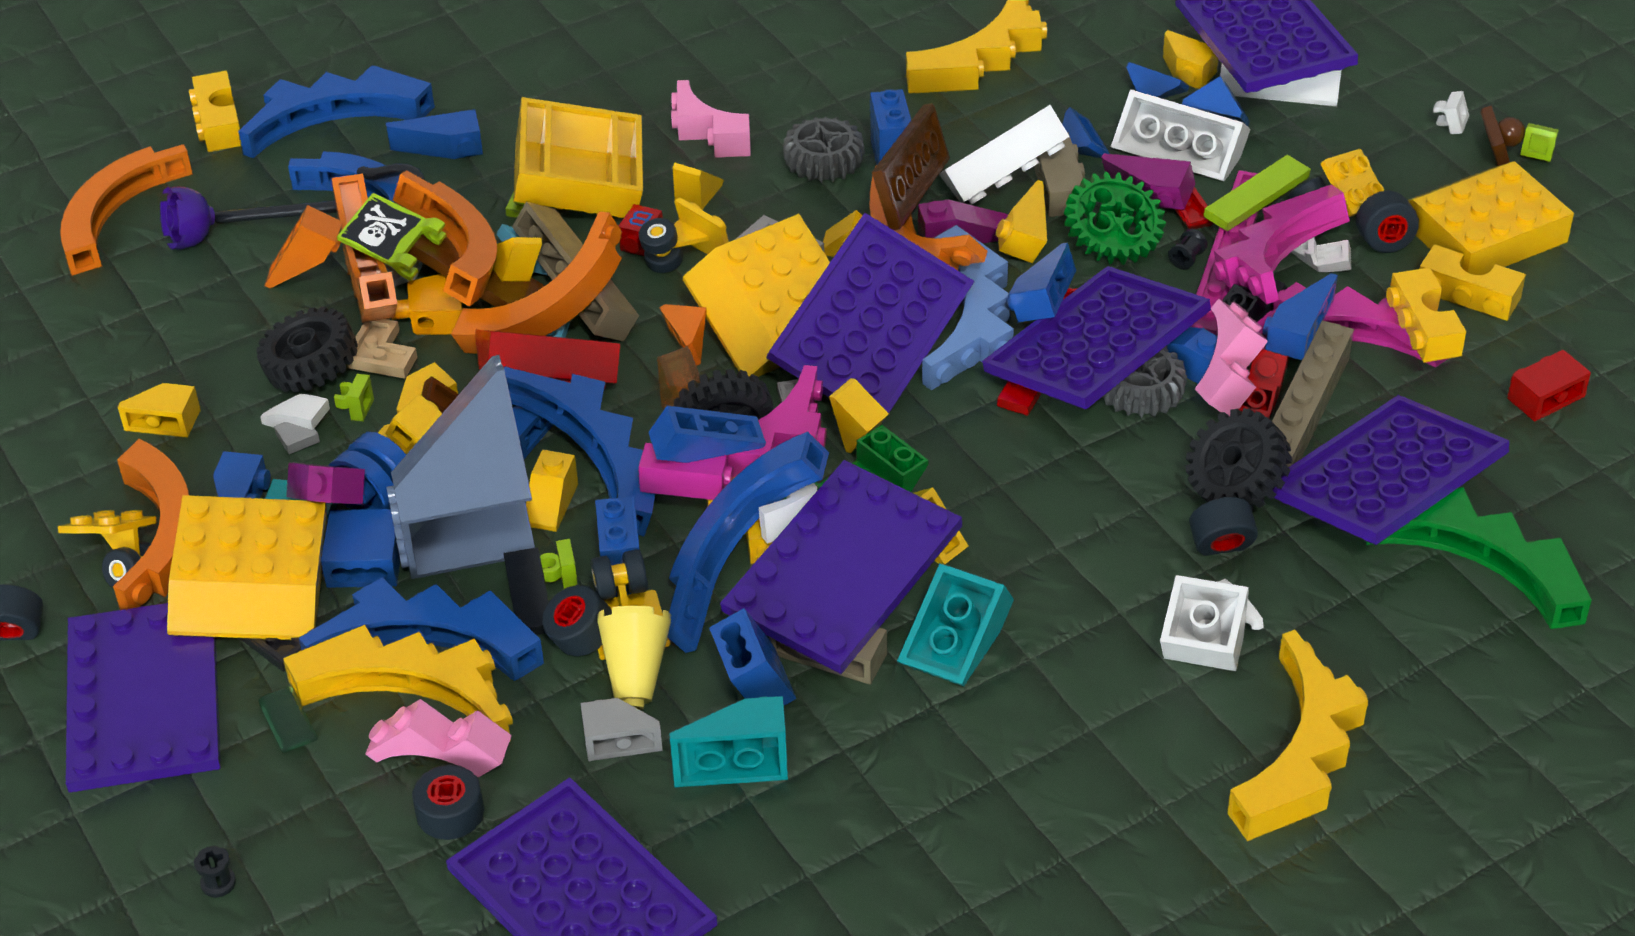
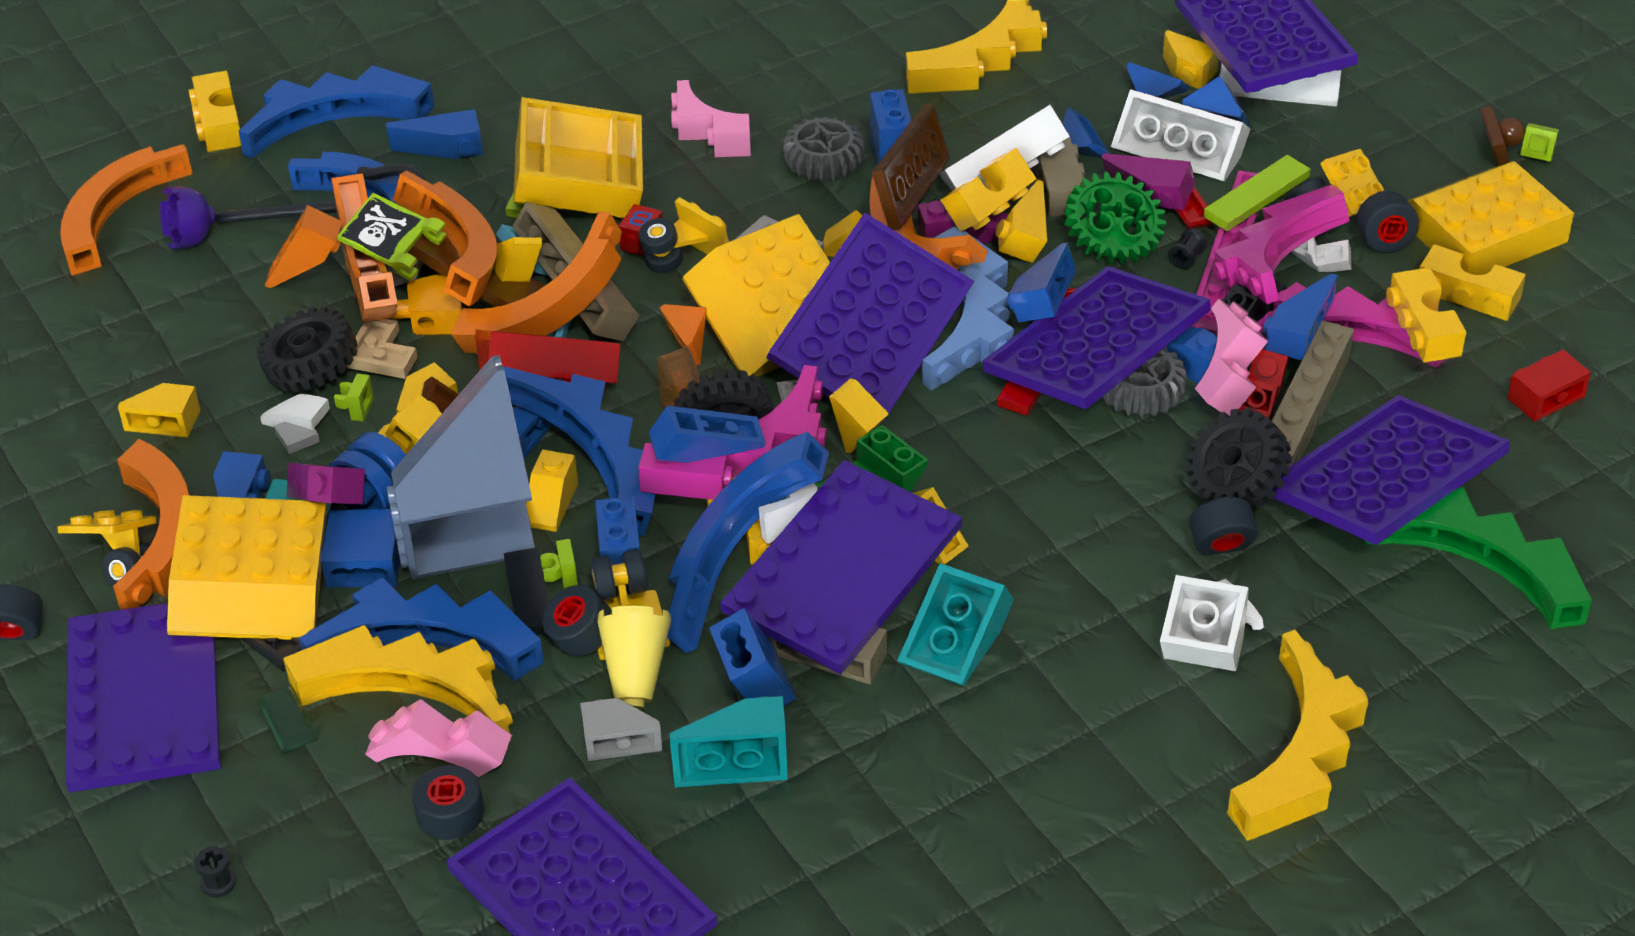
yellow slope [672,162,724,210] -> none
white tile [1433,91,1469,134] -> none
none -> yellow arch [941,147,1036,232]

